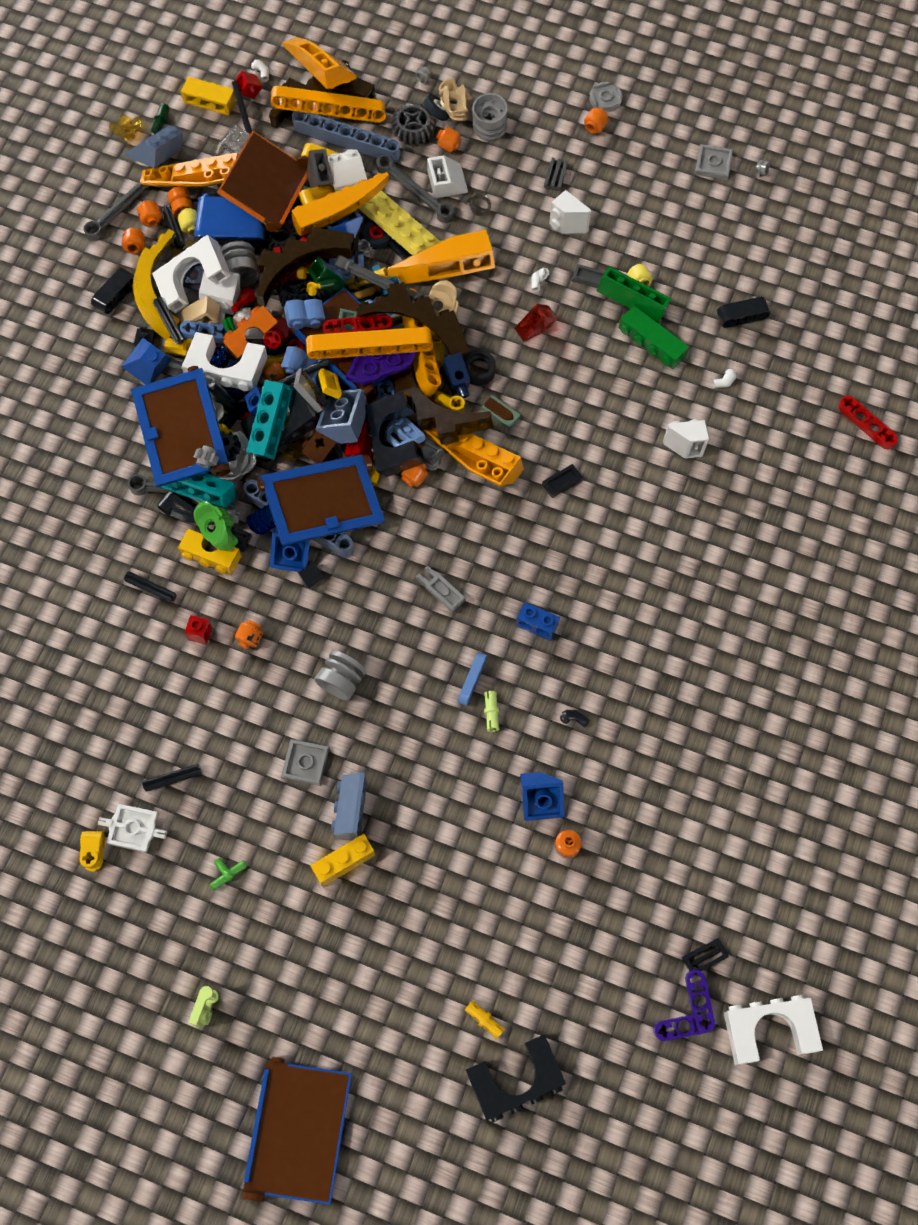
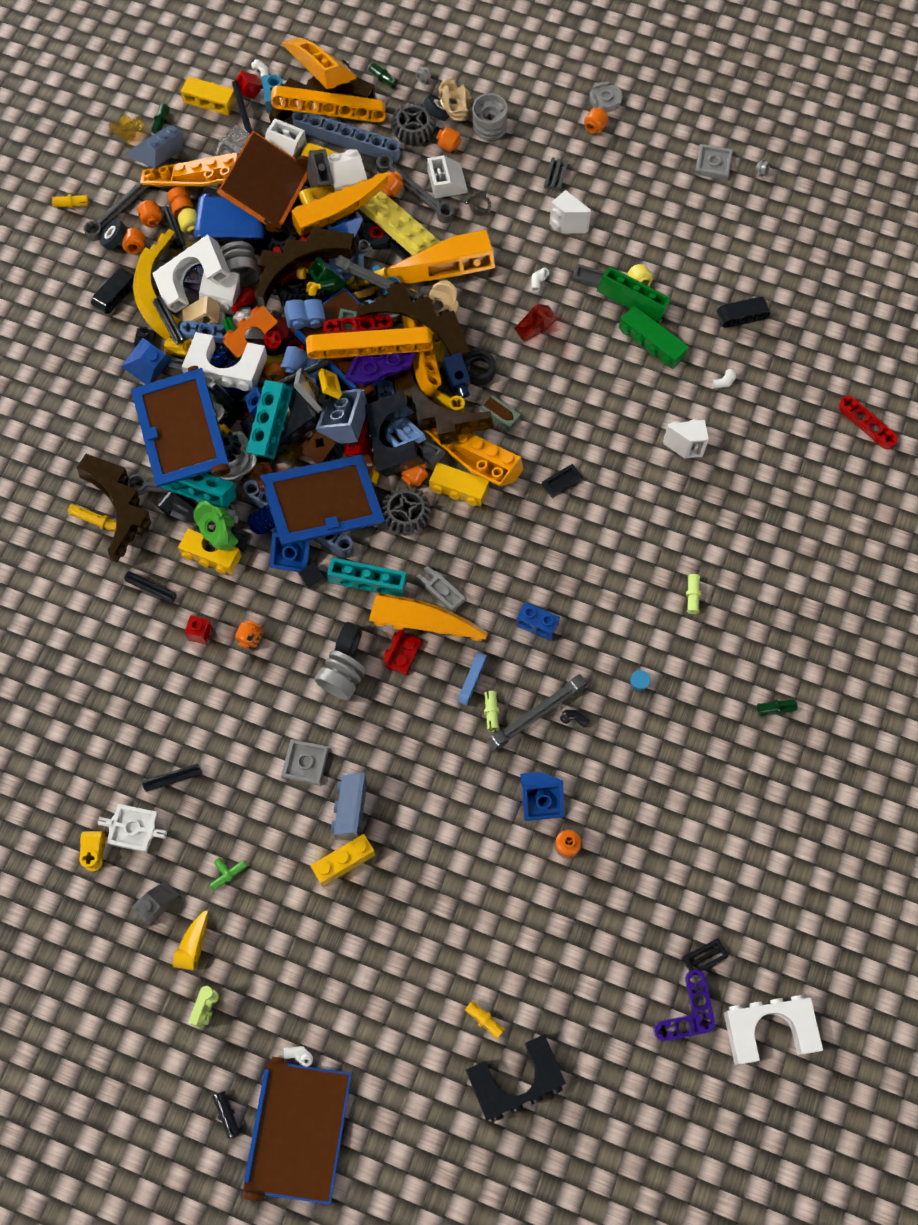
light grey gear [194,445,219,469] -> none
none -> yellow pin [52,194,89,209]
none -> yellow pin [67,503,116,533]
none -> dark brown arch [77,454,151,563]
none -> black bush [99,220,127,250]
none -> flat silver slope [131,881,180,926]
none -> yellow piece [173,911,209,971]
none -> black pin [212,1091,241,1139]
none -> clear orange wheel [249,462,272,481]
none -> dark azure plate [262,75,282,113]
none -> white slope [265,119,306,159]
none -> white arm [283,1046,313,1067]
none -> teal brick [327,557,407,597]
none -> black tyre [335,622,362,658]
none -> dark green axle [368,62,398,89]
none -> light orange wedge [369,592,488,641]
none -> orange head [381,171,404,197]
none -> flat silver gear [381,486,431,536]
none -> red bracket [383,630,422,676]
none -> yellow brick [429,462,489,507]
none -> dark grey piece [487,674,588,751]
none -> dark azure tile [630,670,650,691]
none -> yellowish green pin [686,574,701,614]
none -> dark green axle [757,700,797,716]

